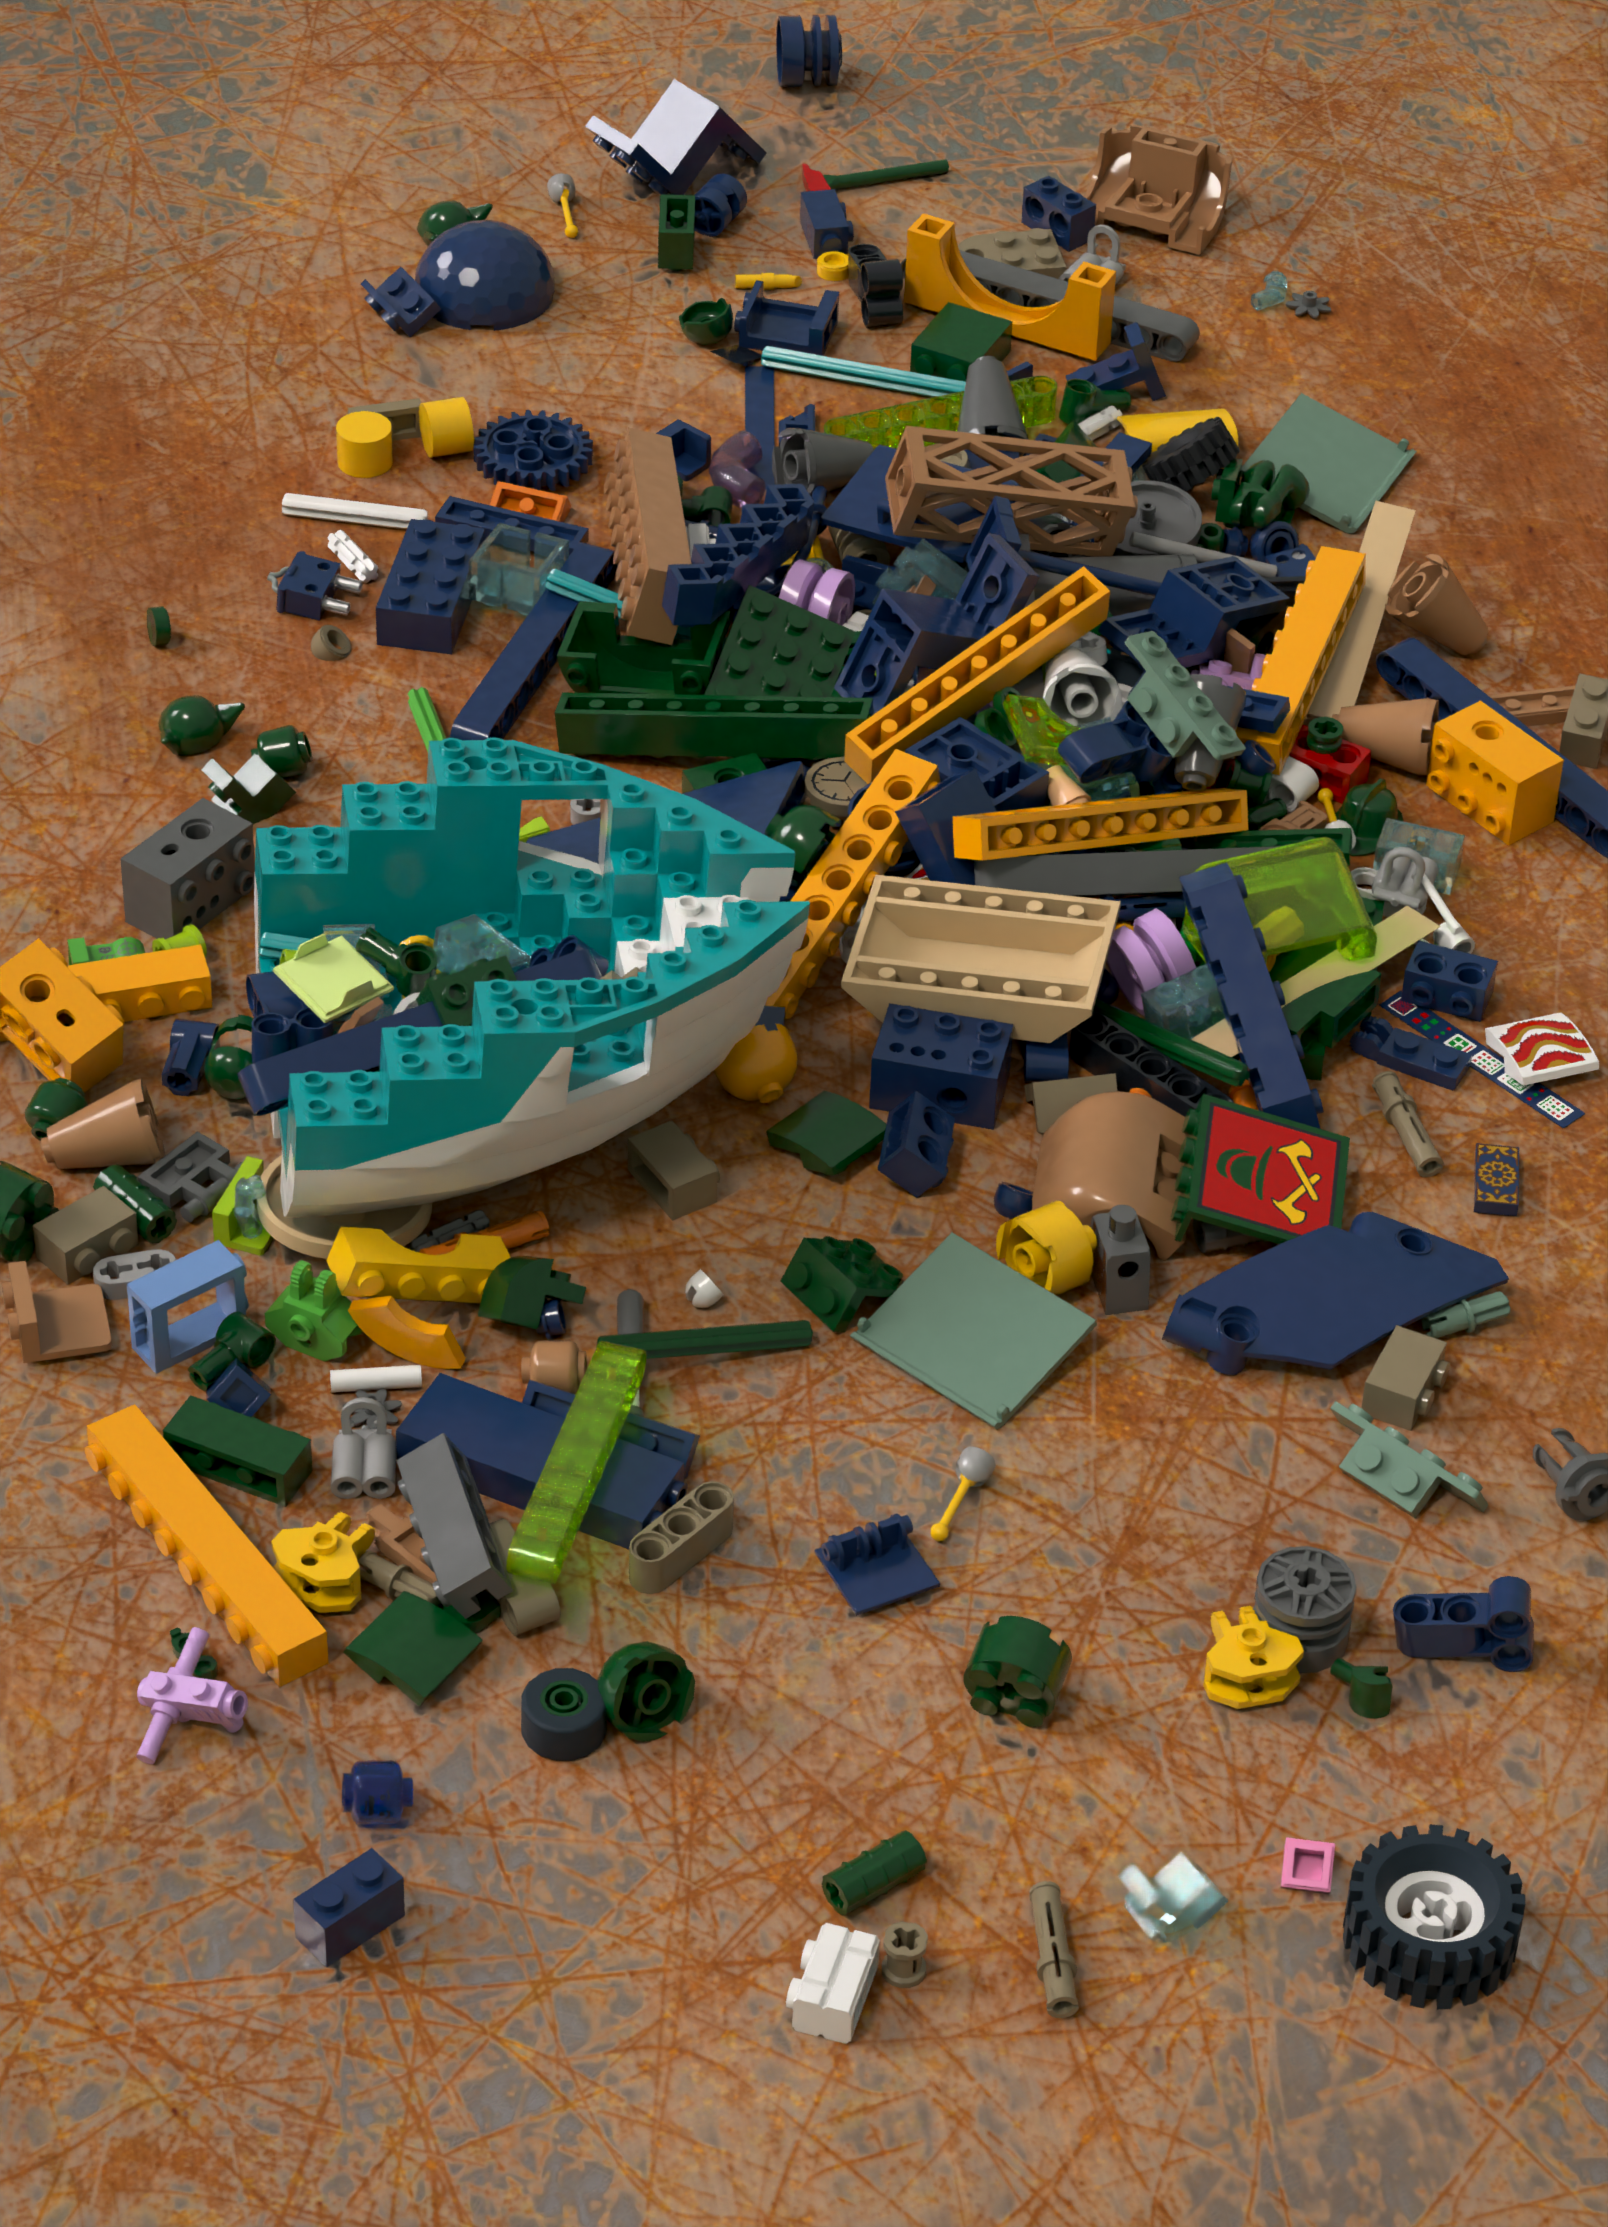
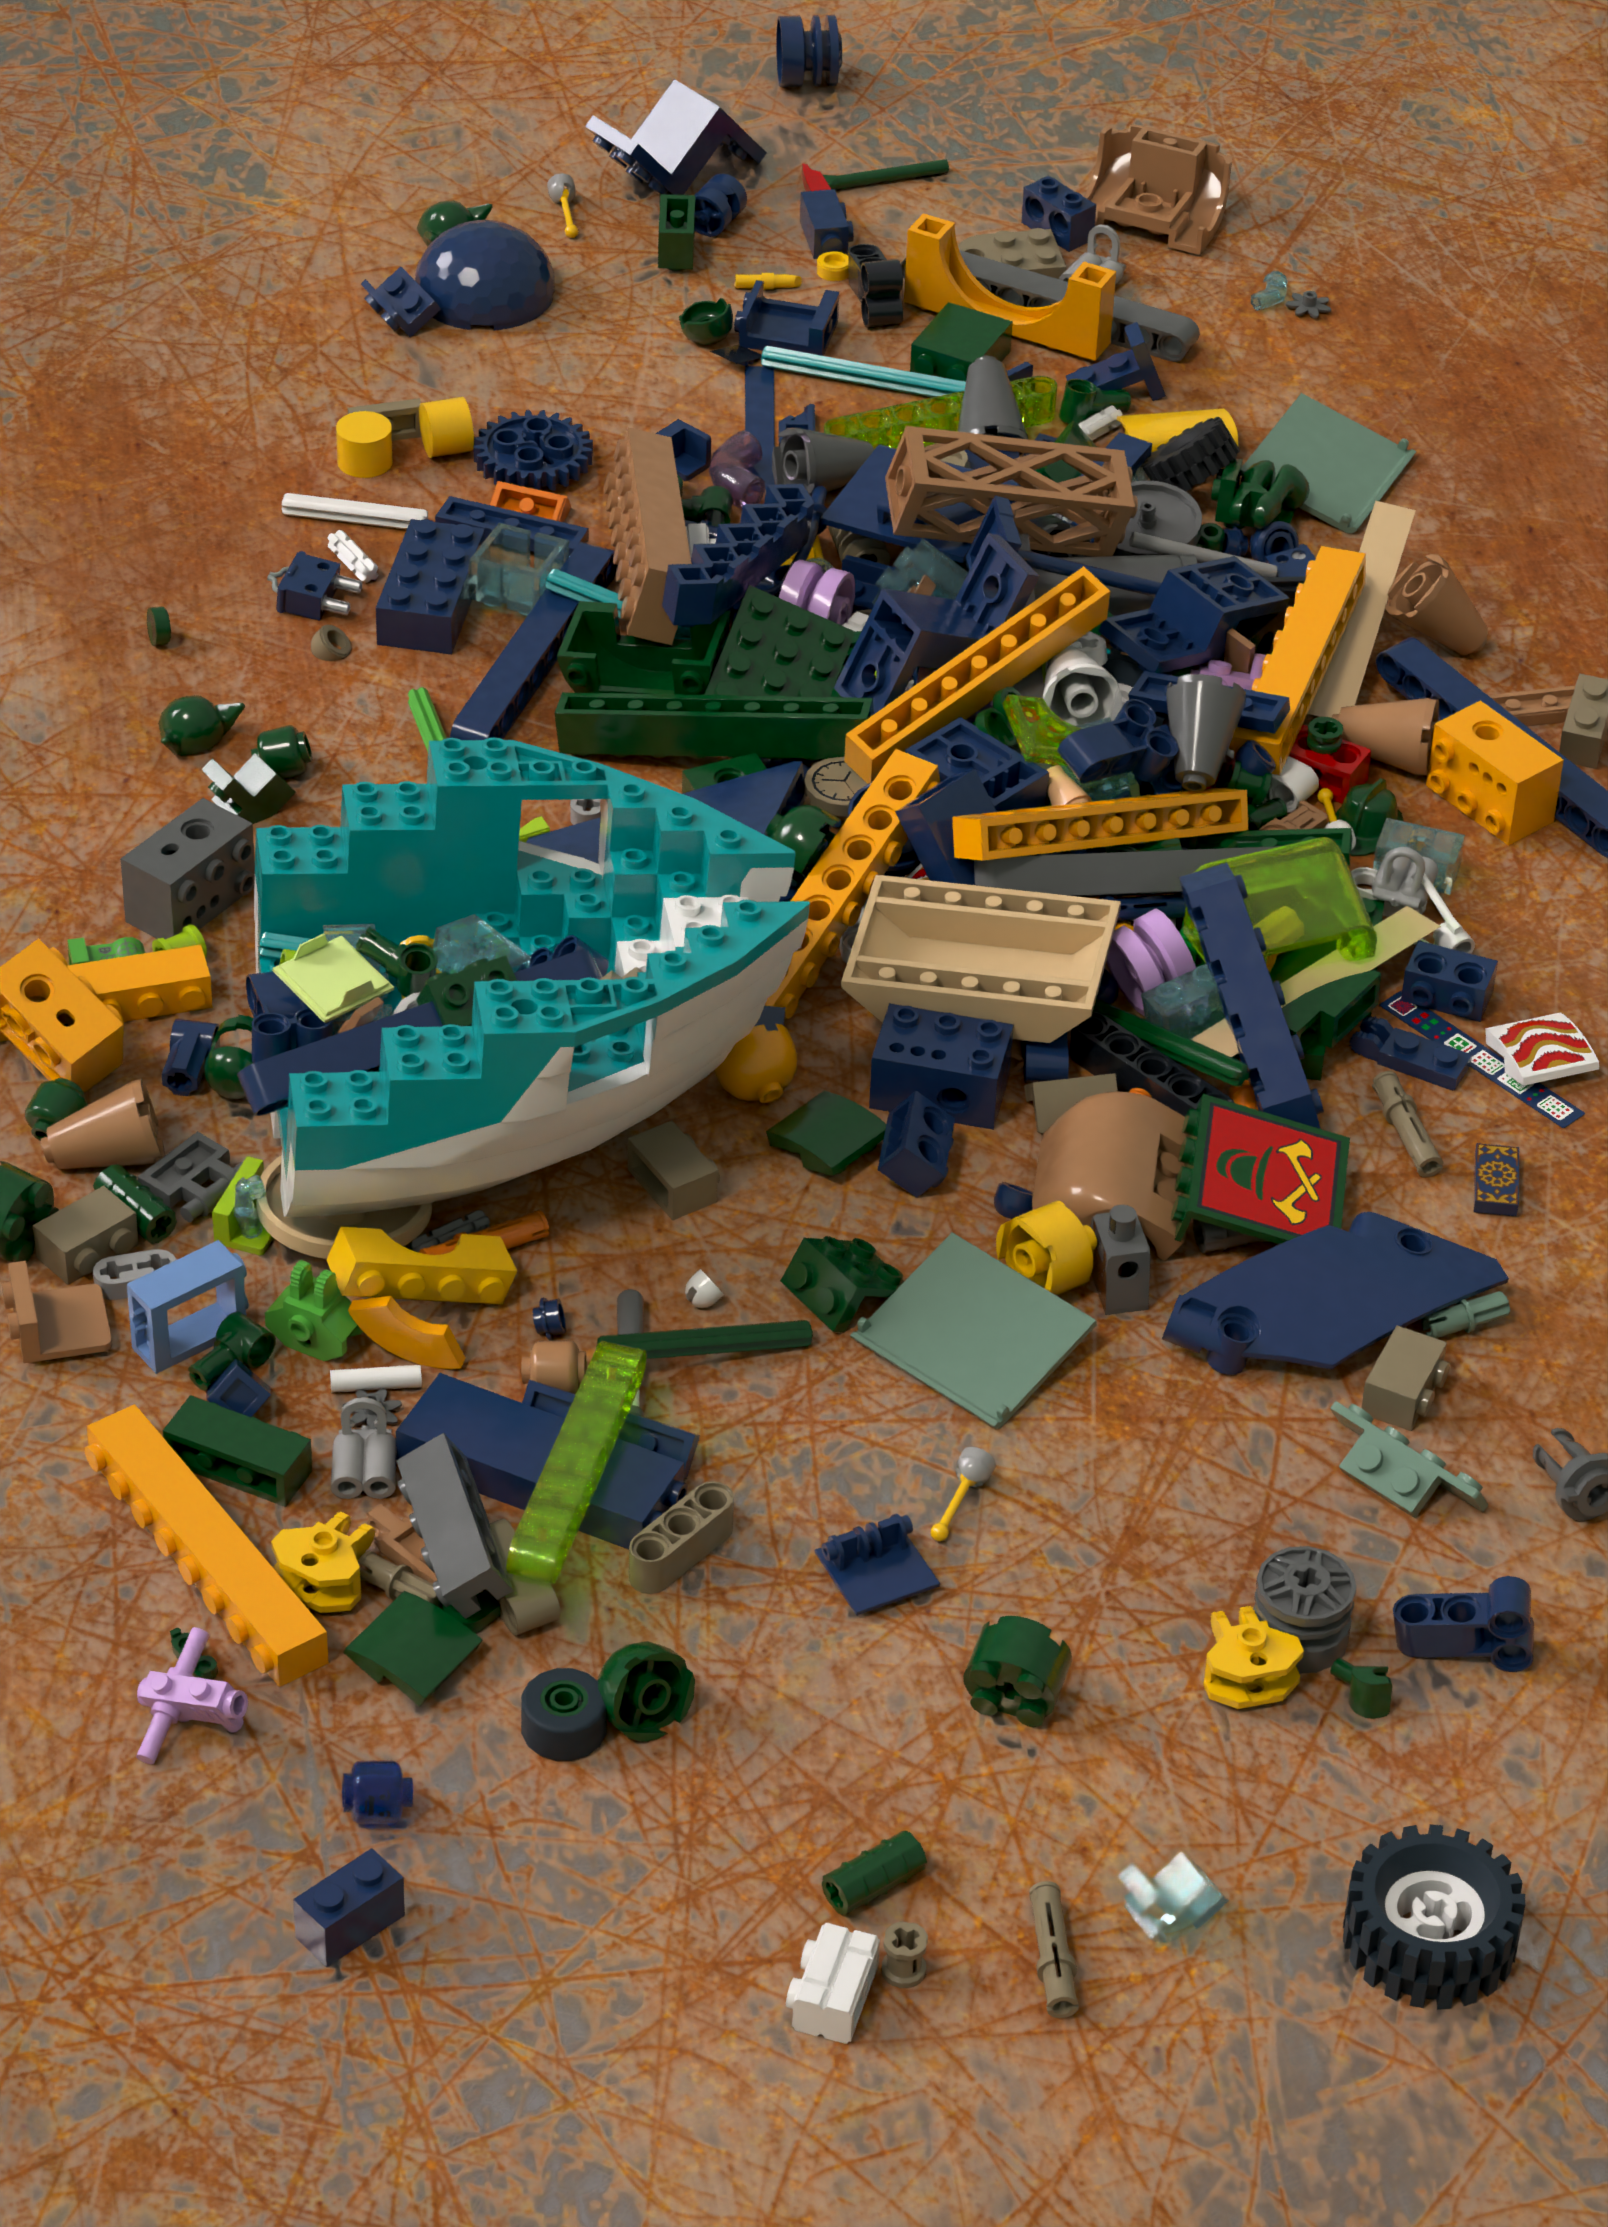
dark green brick [478,1256,586,1329] -> none
sand green bracket [1125,631,1246,760] -> none
bright pink slope [1281,1838,1335,1893] -> none

